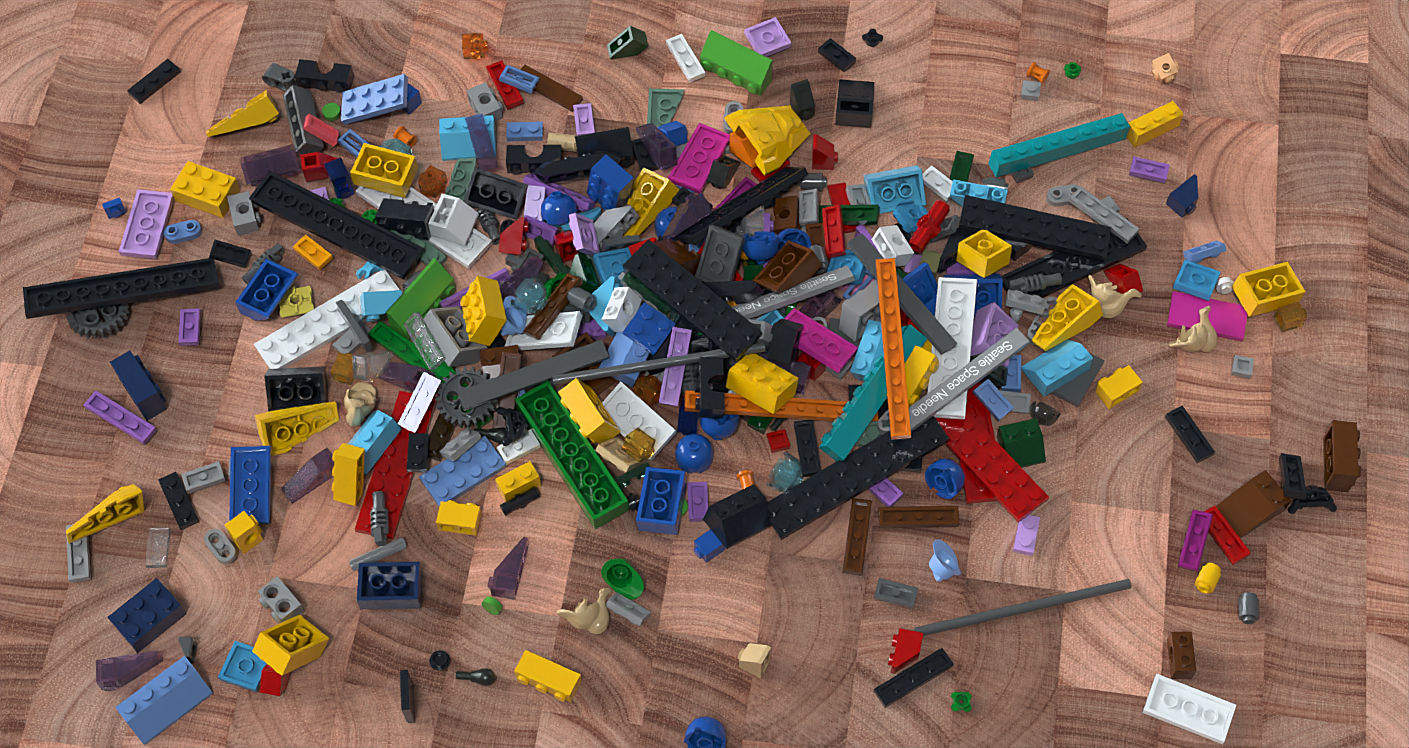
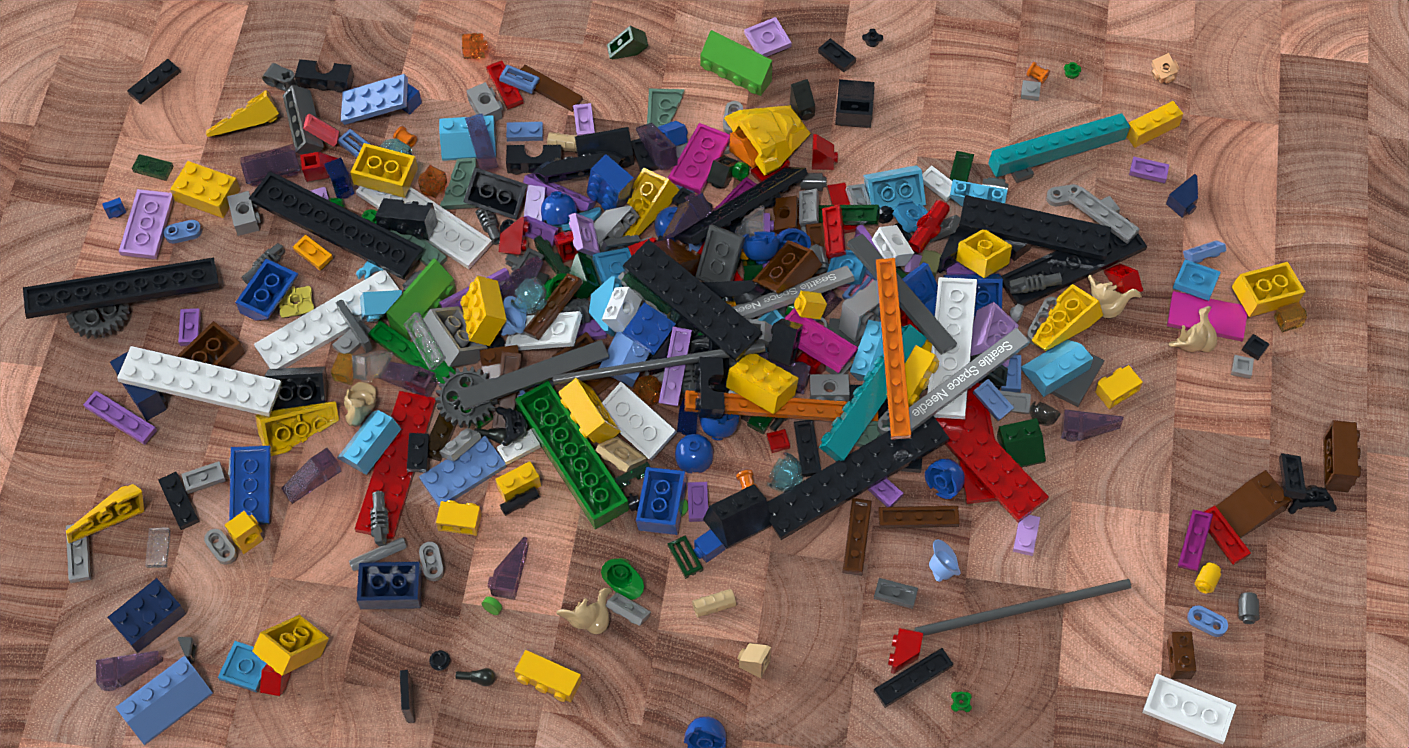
black plate [209,239,251,268] -> none
light grey brick [258,576,305,623] -> none
bright green tile [322,103,341,121] -> none
yellow brick [331,443,365,506] -> none
plate [398,372,442,433] -> none
white slope [428,194,479,245] -> none
dark grey brick [567,287,596,312] -> none
clear yellow brick [622,428,656,463] -> none
white plate [666,34,705,83] -> none
light grey plate [1005,289,1045,315] -> none
black plate [1165,405,1215,463] -> none
white plate [1216,277,1234,294] -> none
none -> white plate [117,346,281,417]
none -> clear green plate [132,154,174,181]
none -> reddish brown brick [176,321,245,369]
none -> light grey plate [419,542,444,581]
none -> dark green tile [667,536,703,579]
none -> tan axle [692,589,736,618]
none -> green tile [732,162,749,181]
none -> yellow brick [794,291,827,319]
none -> light grey brick [809,374,849,402]
none -> black plate [878,206,894,223]
none -> clear purple slope [1061,409,1124,442]
none -> medium blue plate [1187,606,1228,637]
none -> black plate [1242,334,1270,360]

